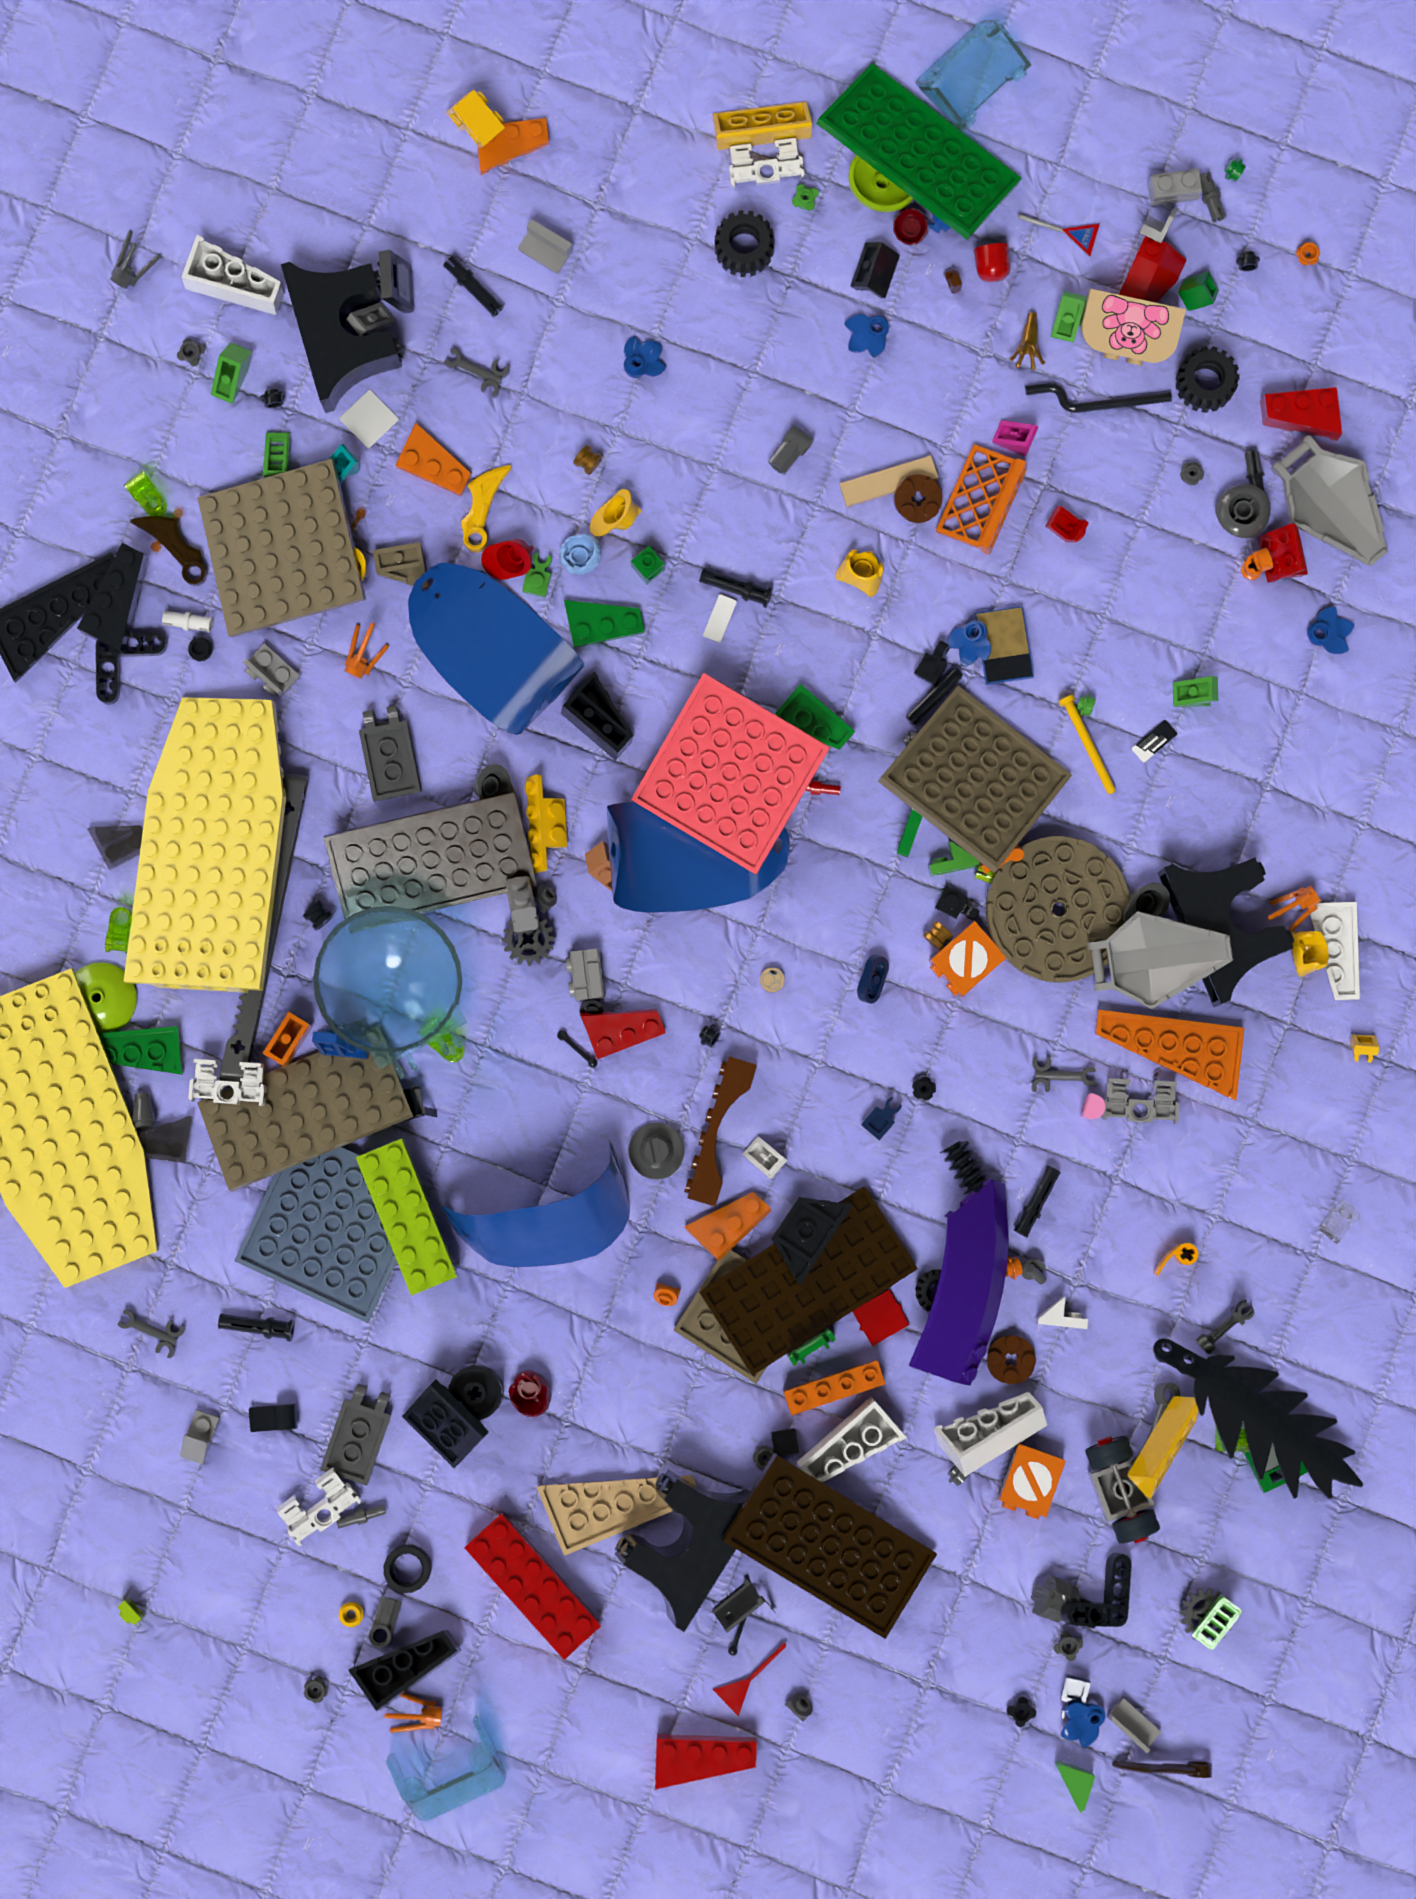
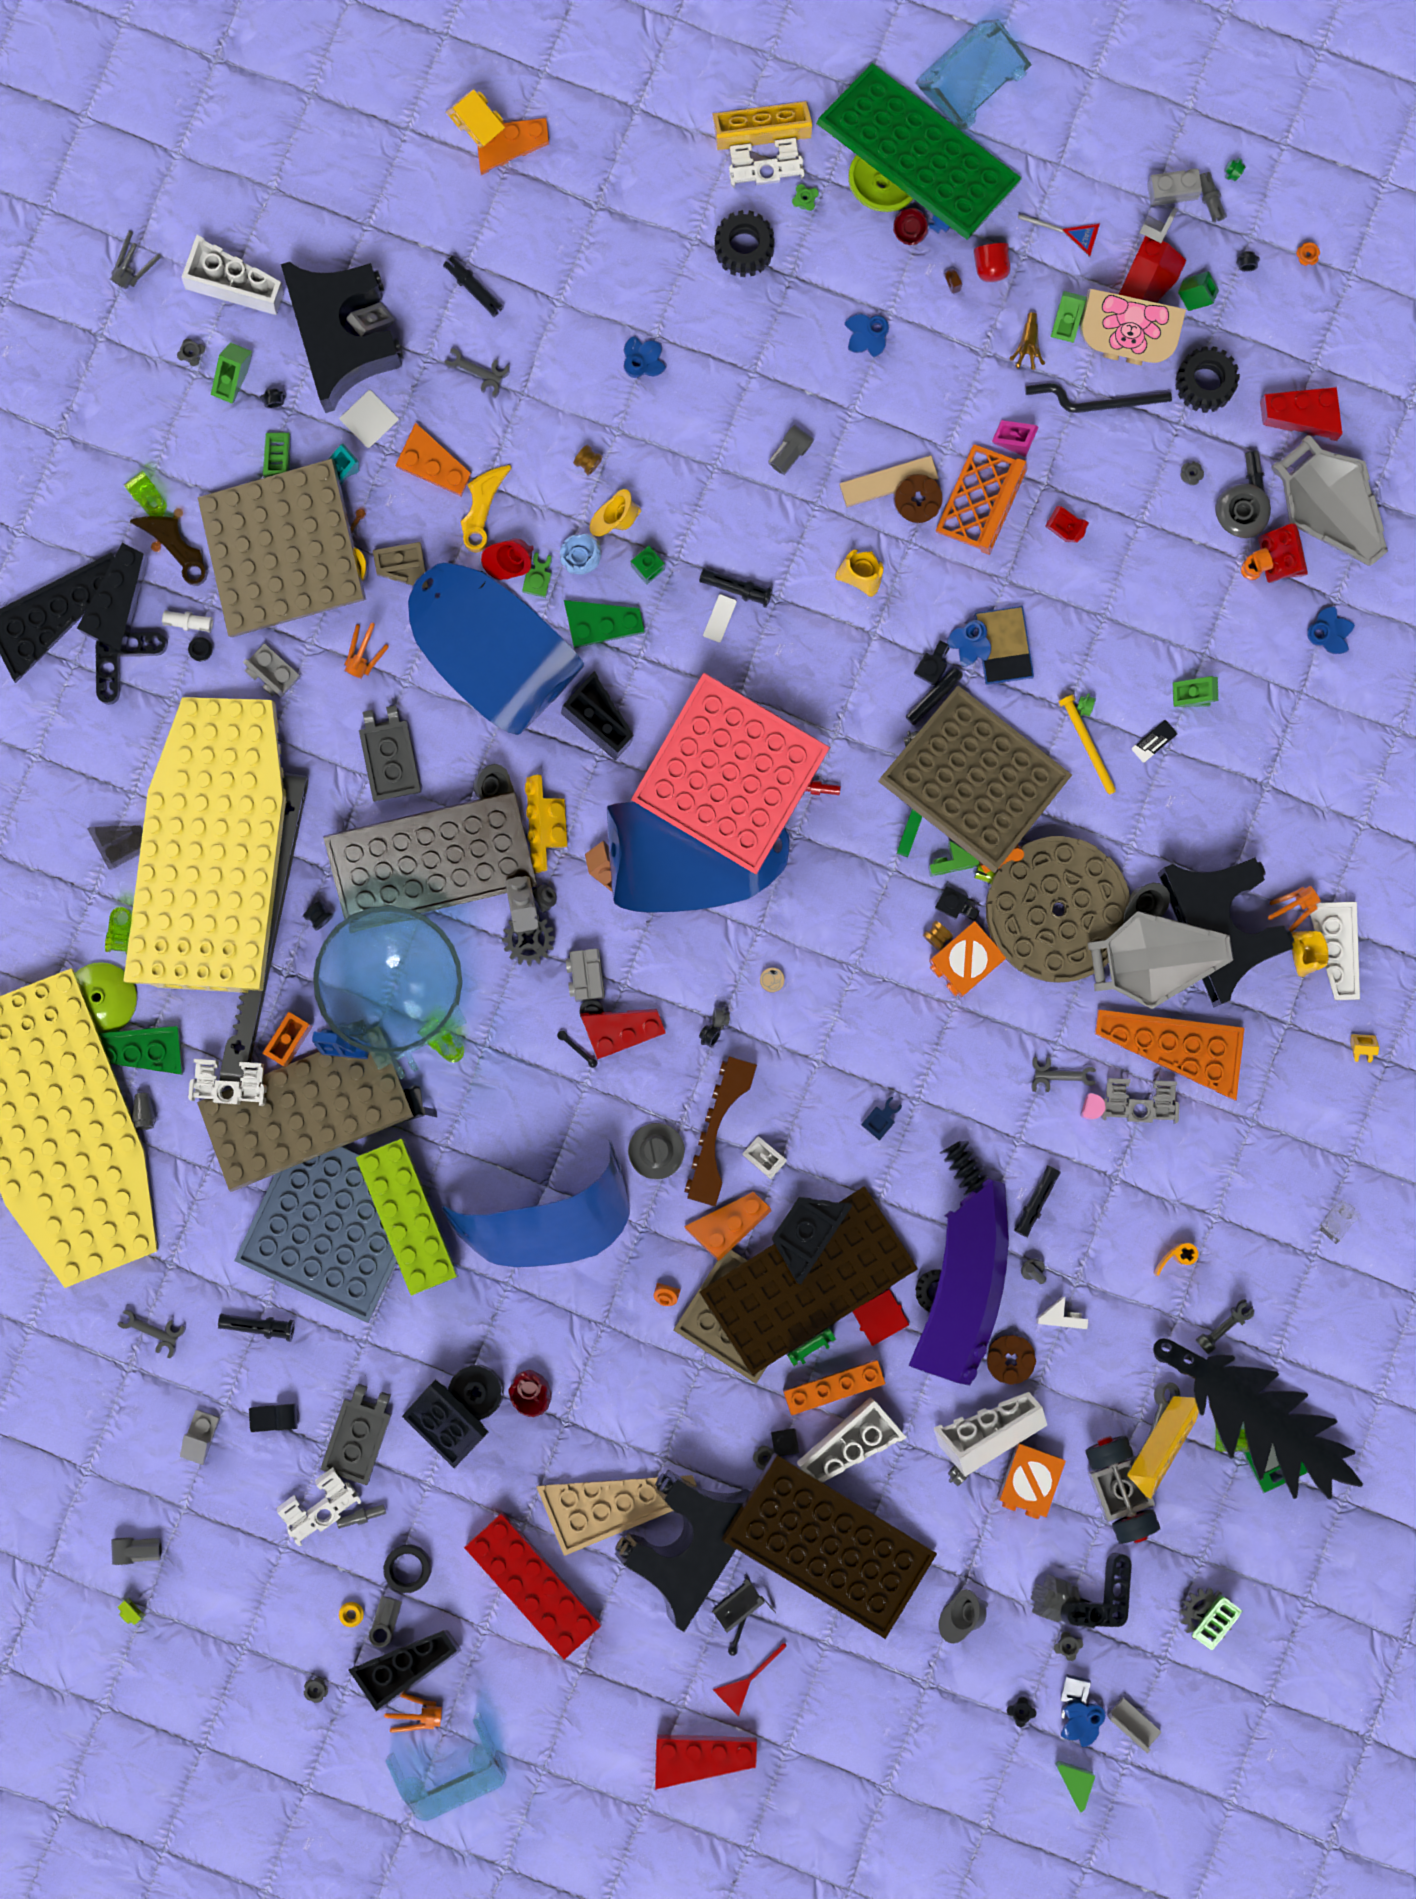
clear smoke wing [139,1116,194,1164] -> none
black container [377,250,414,313] -> none
light grey panel [518,219,573,274] -> none
green wing [775,684,856,750] -> none
dark grey plate [785,1693,813,1722] -> none
black panel [850,242,900,298] -> none
dark blue plate [857,955,889,1004] -> none
black plate [912,1077,936,1101] -> none
orange plate [1006,1256,1023,1280] -> none
piece [1112,1761,1212,1778] -> none
none -> dark grey piece [111,1538,162,1565]
none -> dark grey plate [712,1006,730,1030]
none -> dark grey piece [939,1589,988,1644]

